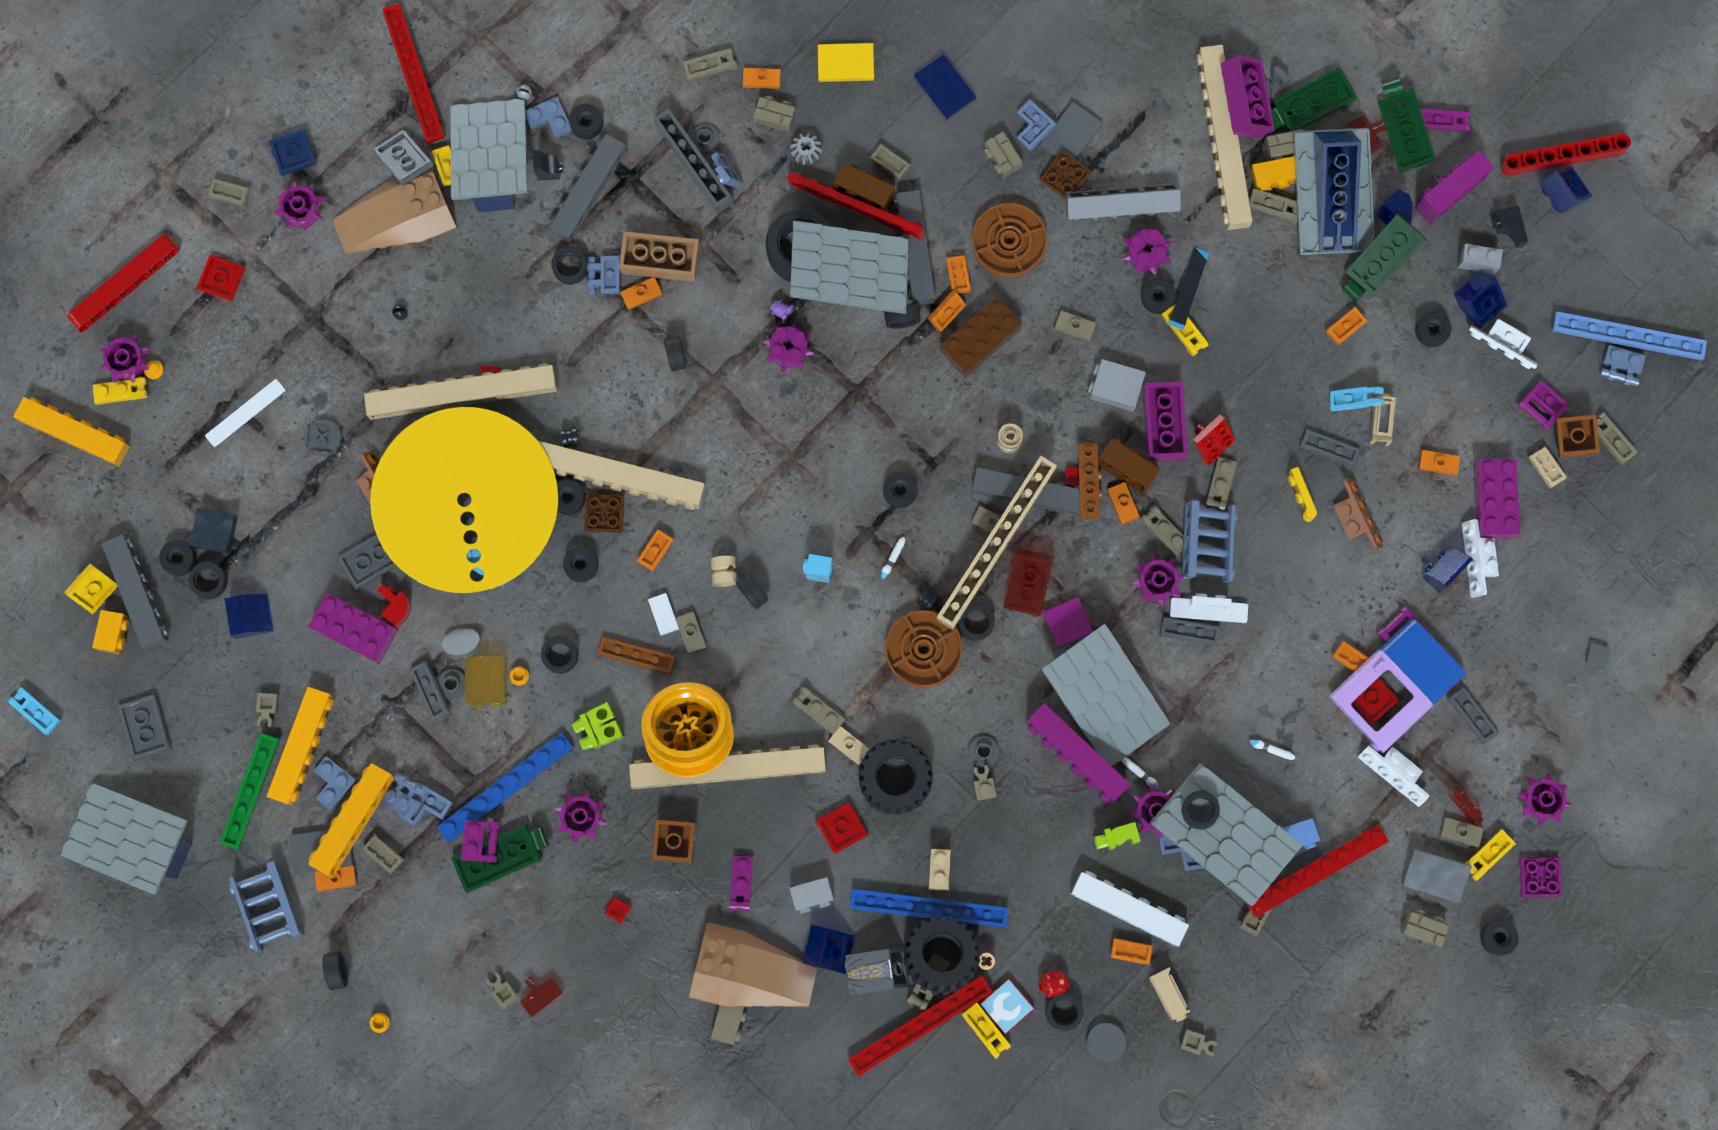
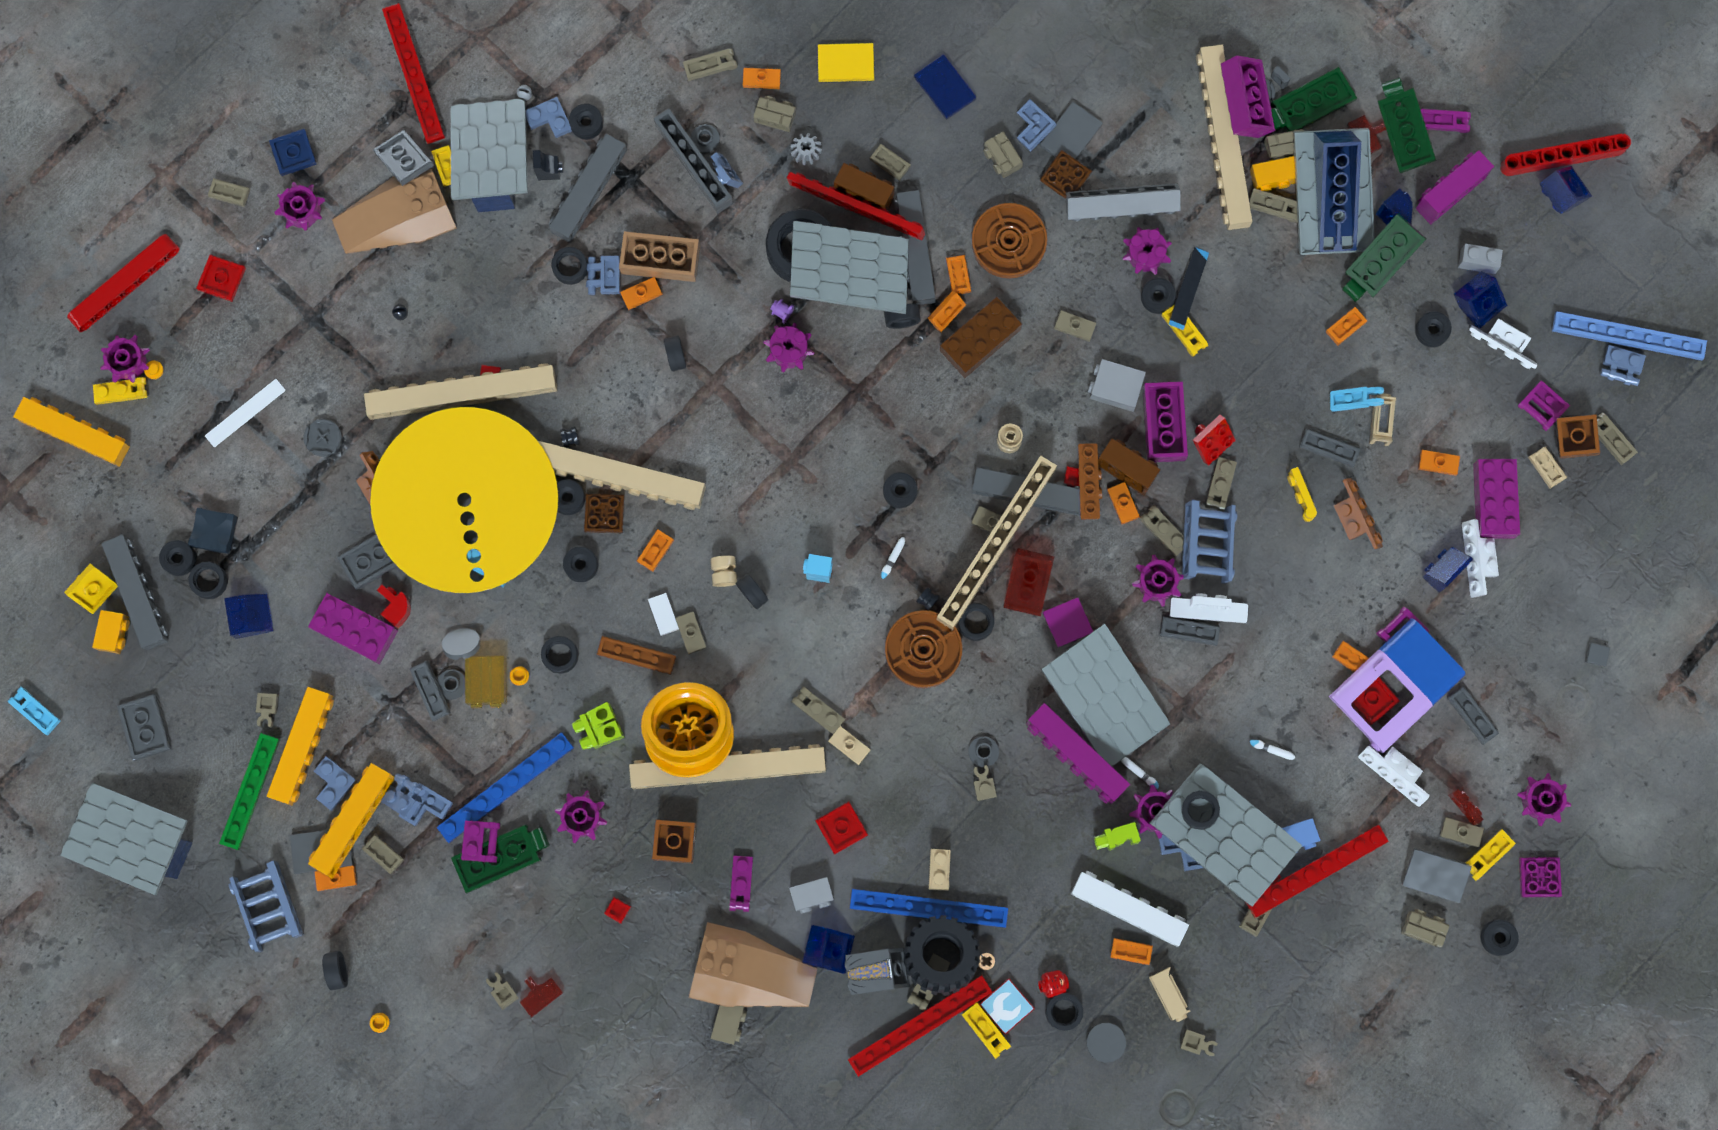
black tyre [858,739,933,815] -> none
black arch [1492,206,1528,248] -> none

